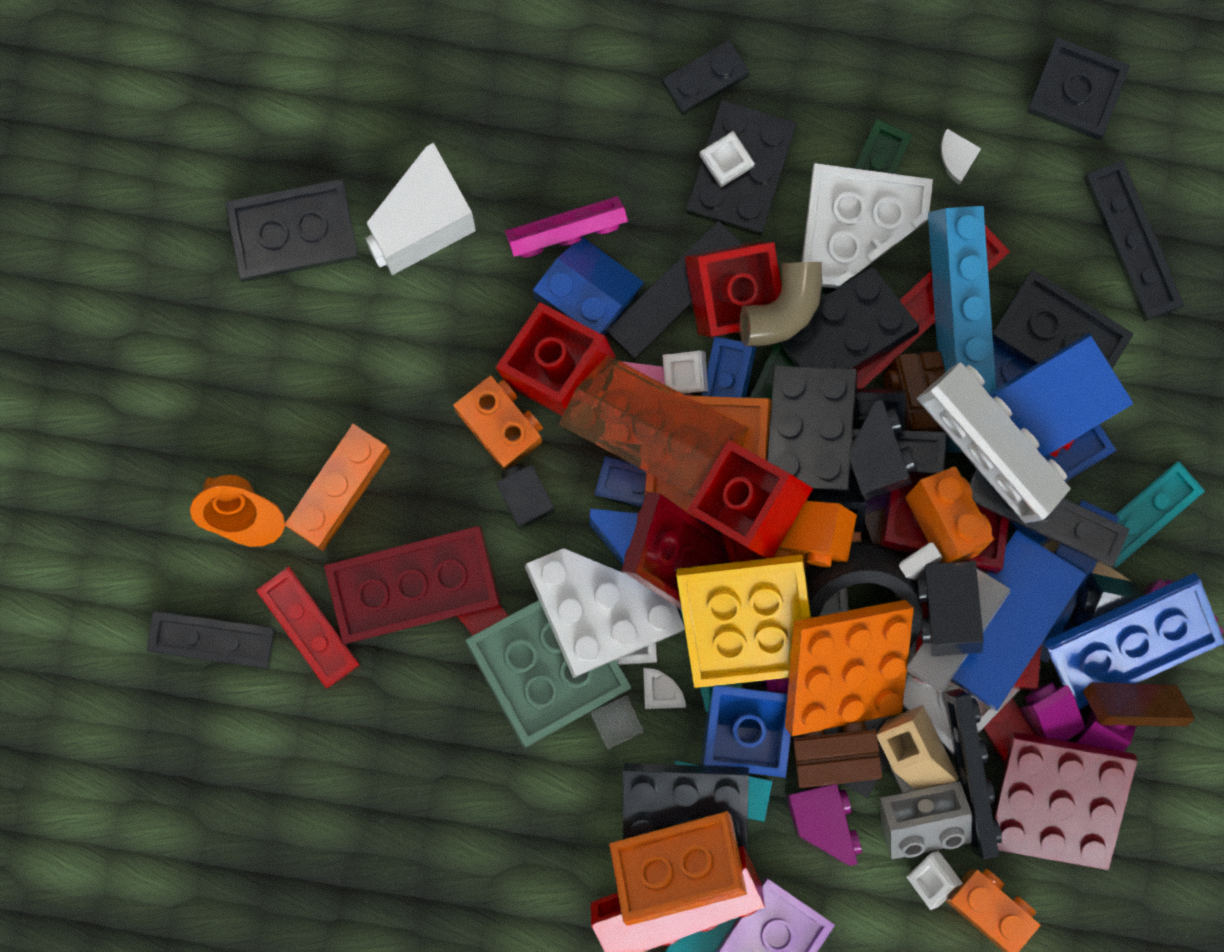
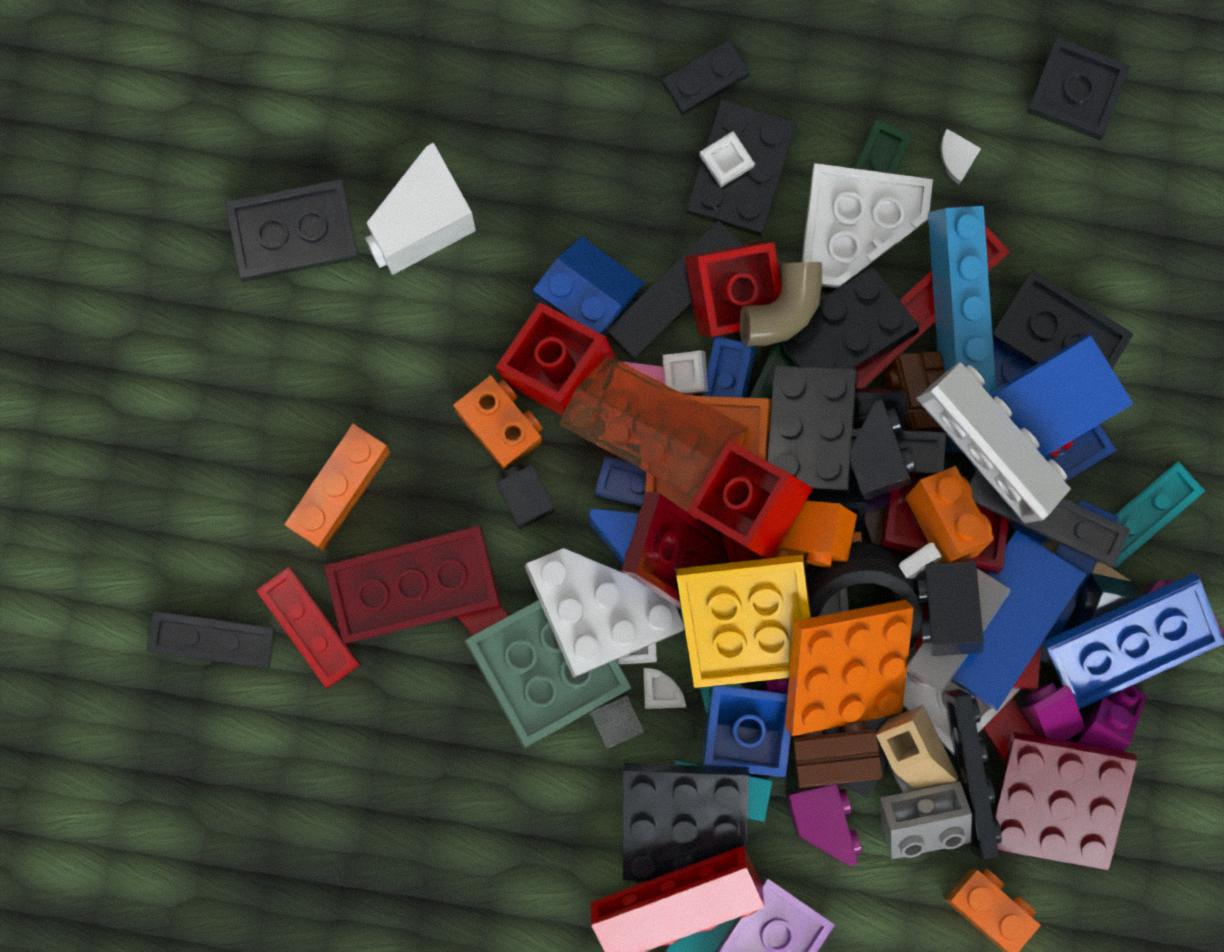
orange piece [190,474,285,547] -> none
dark pink plate [505,196,628,257] -> none
orange tile [609,811,748,926] -> none
white tile [906,850,963,910] -> none
black plate [1083,160,1184,322] -> none
reddish brown tile [1083,682,1195,726] -> none

